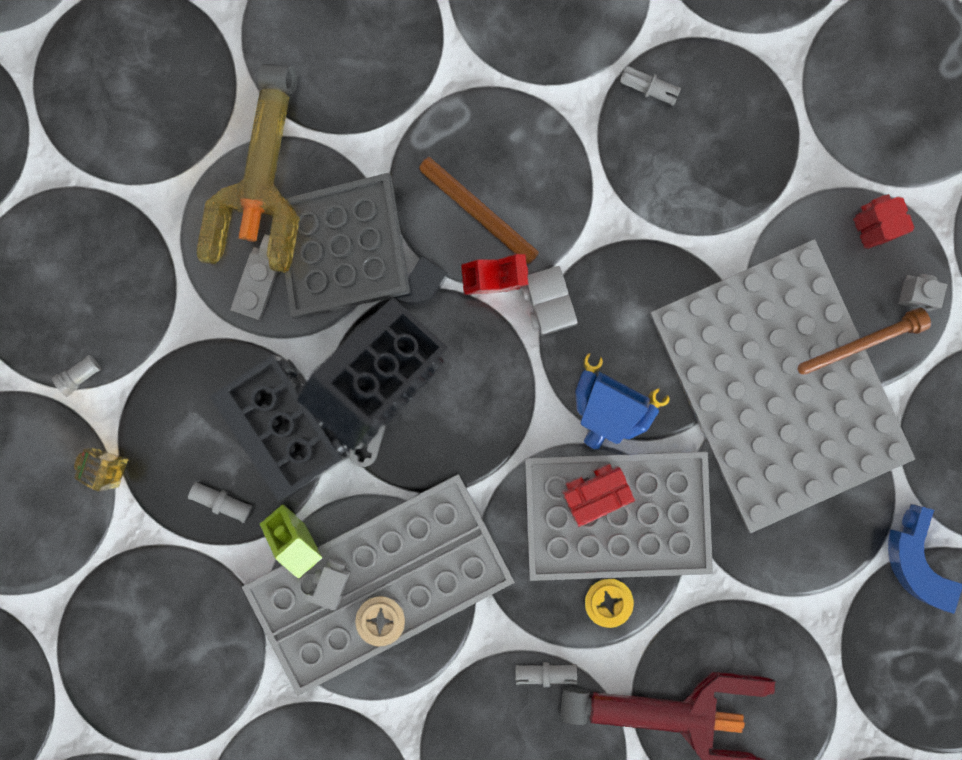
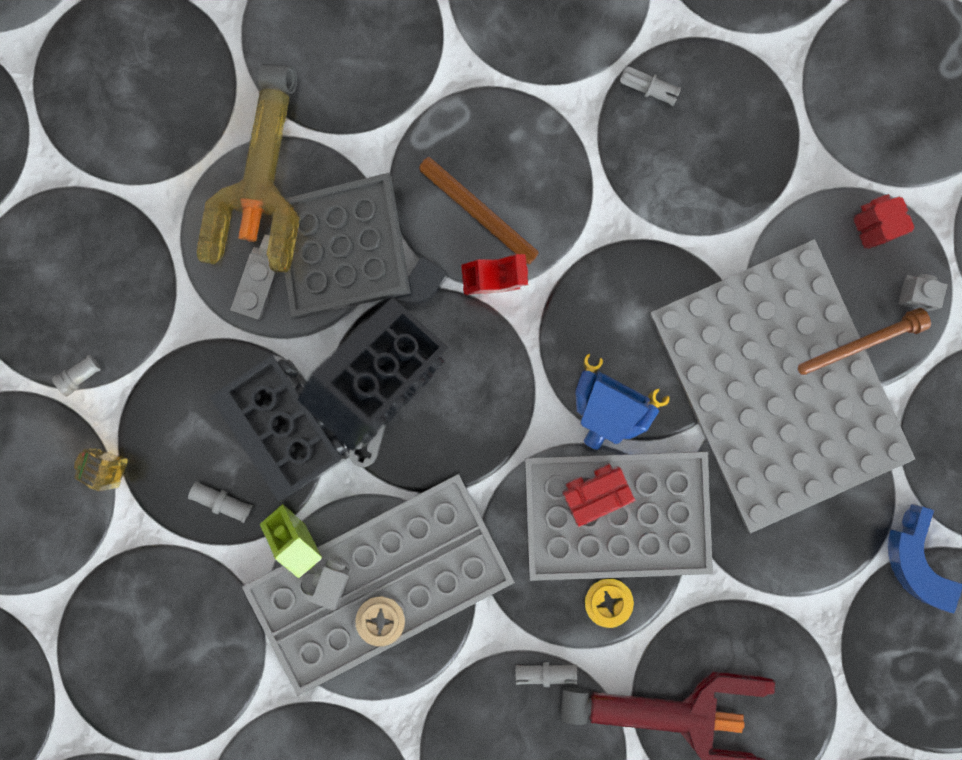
light grey brick [521,265,578,336] -> none

